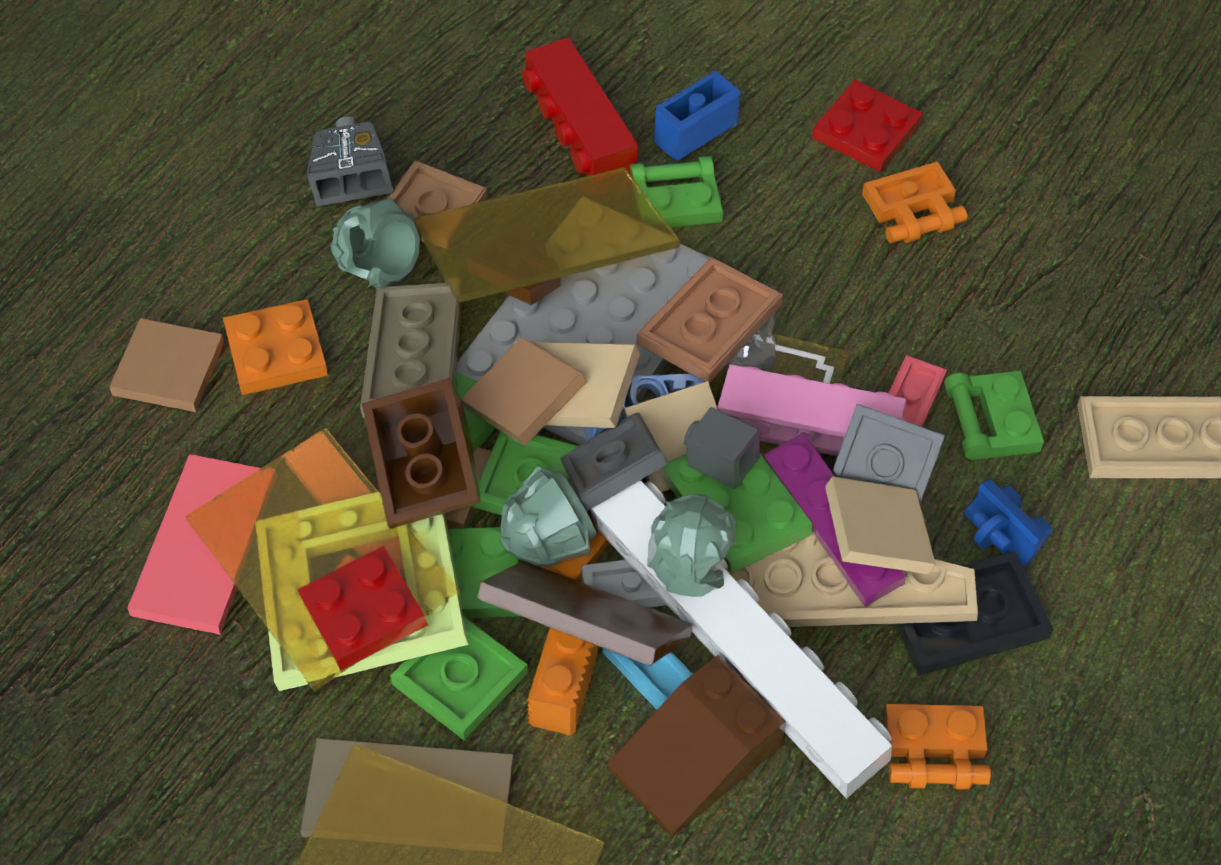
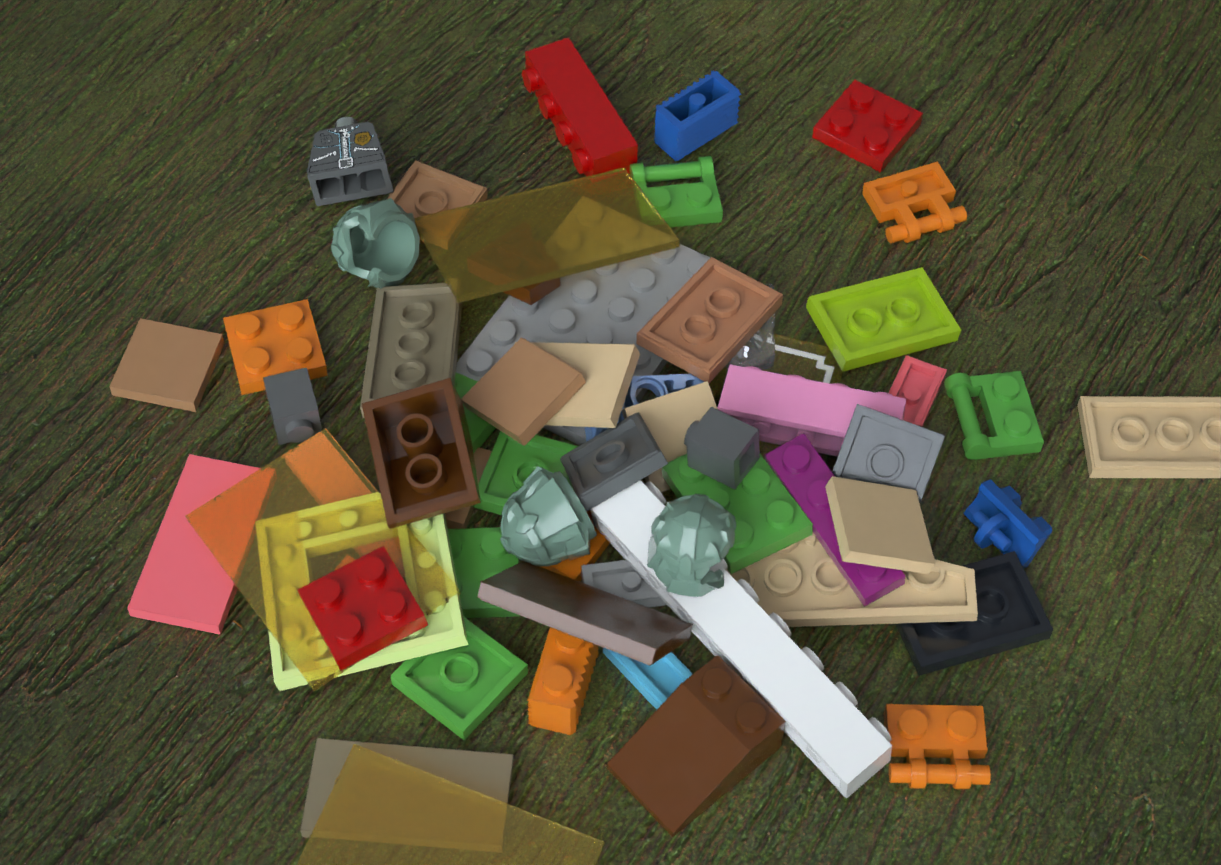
none -> dark grey brick [263,367,322,445]
none -> lime plate [806,267,961,372]

